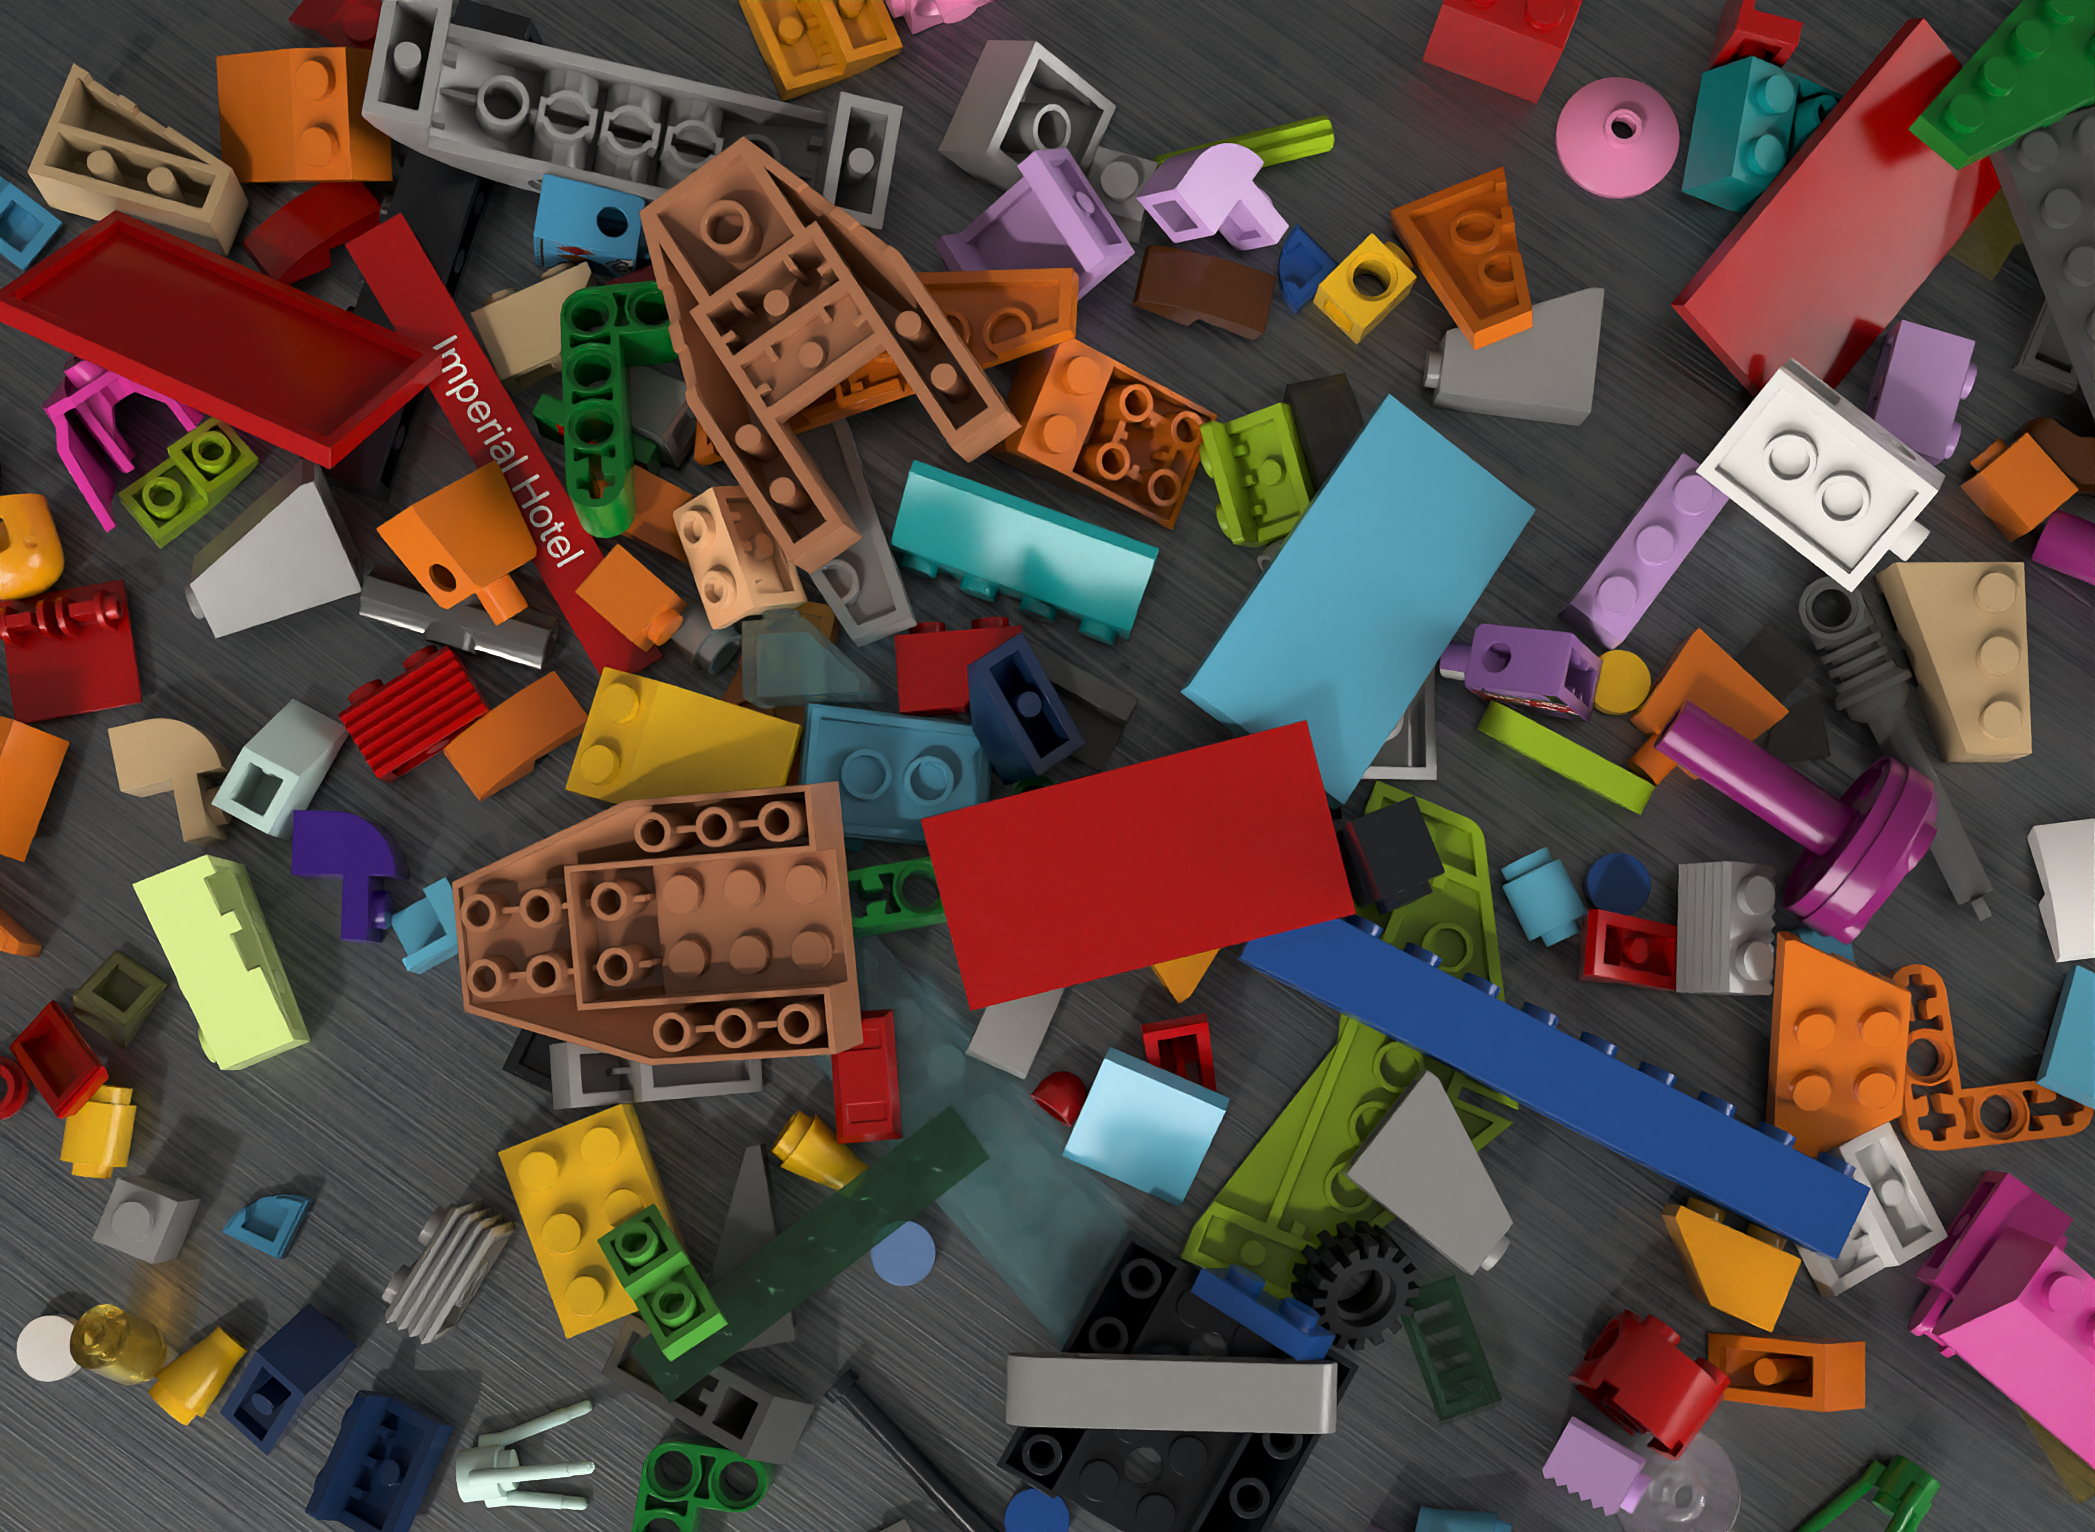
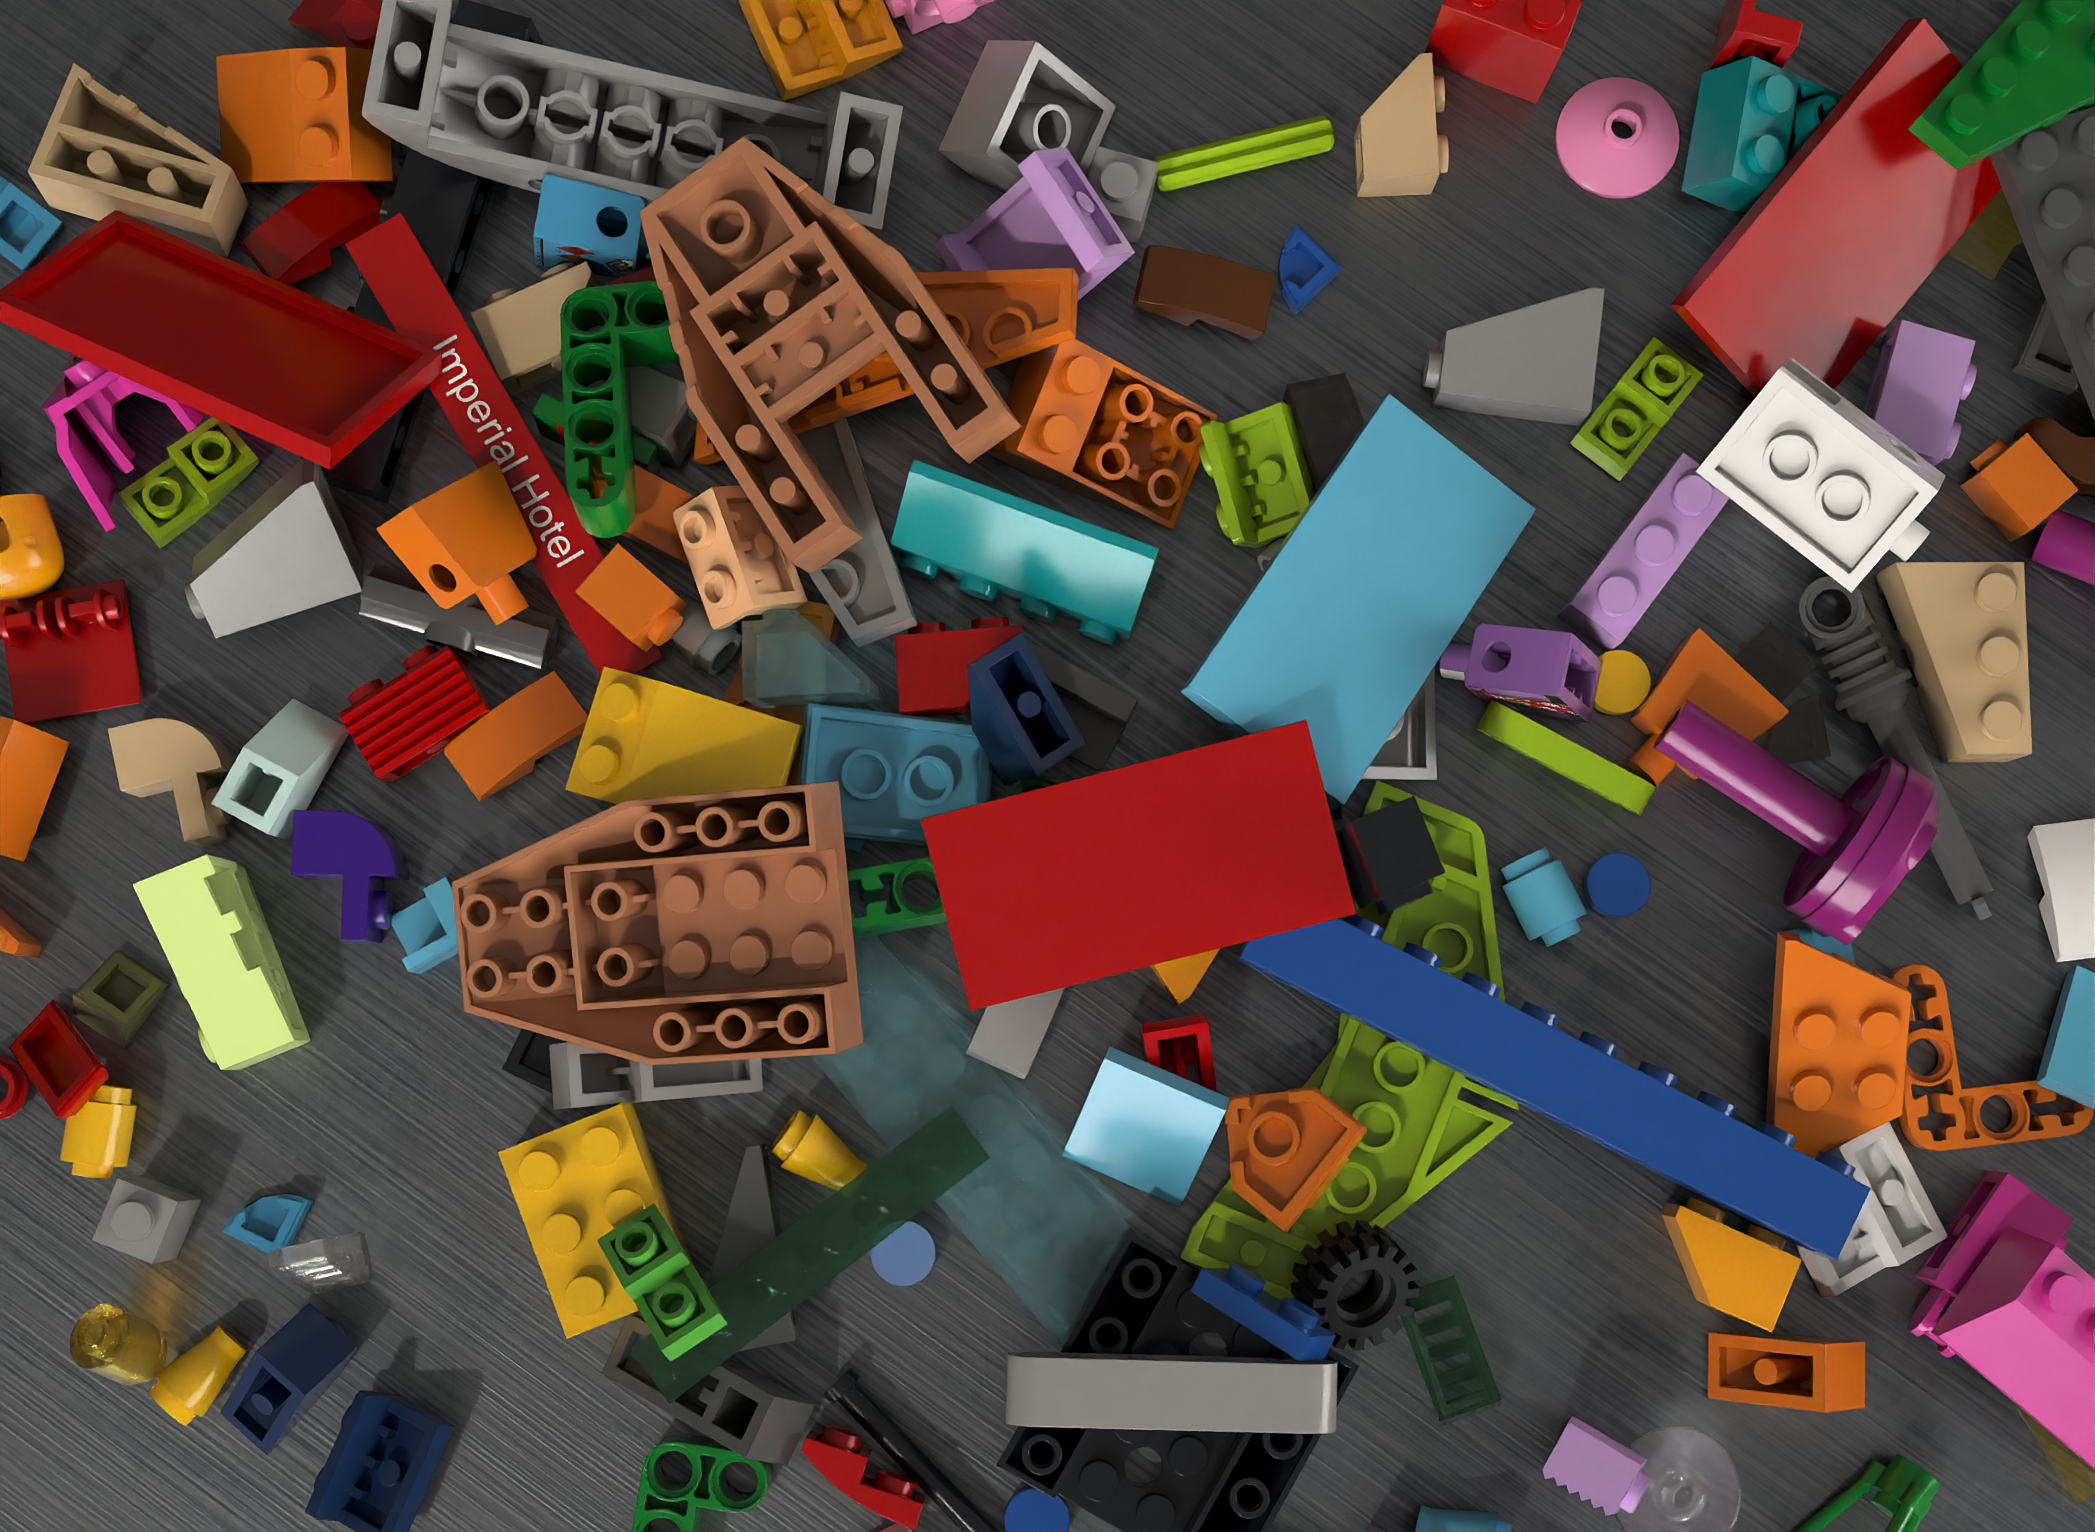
white tile [16,1314,89,1382] -> none
light grey brick [382,1201,515,1344] -> none
light aqua plant [456,1400,595,1510] -> none
red tile [831,1009,903,1144] -> none
red hinge [1030,1071,1087,1127] -> none
lavender brick [1136,143,1289,252] -> none
yellow brick [1313,233,1417,345] -> none
light grey slope [1340,1070,1513,1275] -> none
orange wing [1390,166,1533,351] -> none
red brick [1568,1309,1731,1461] -> none
red slope [1577,909,1678,991] -> none
light grey brick [1676,861,1777,996] -> none
none -> clear slope [267,1231,373,1294]
none -> red slope [801,1424,926,1530]
none -> orange plate [1224,1086,1368,1233]
none -> tan slope [1354,53,1449,197]
none -> lime slope [1570,337,1704,481]

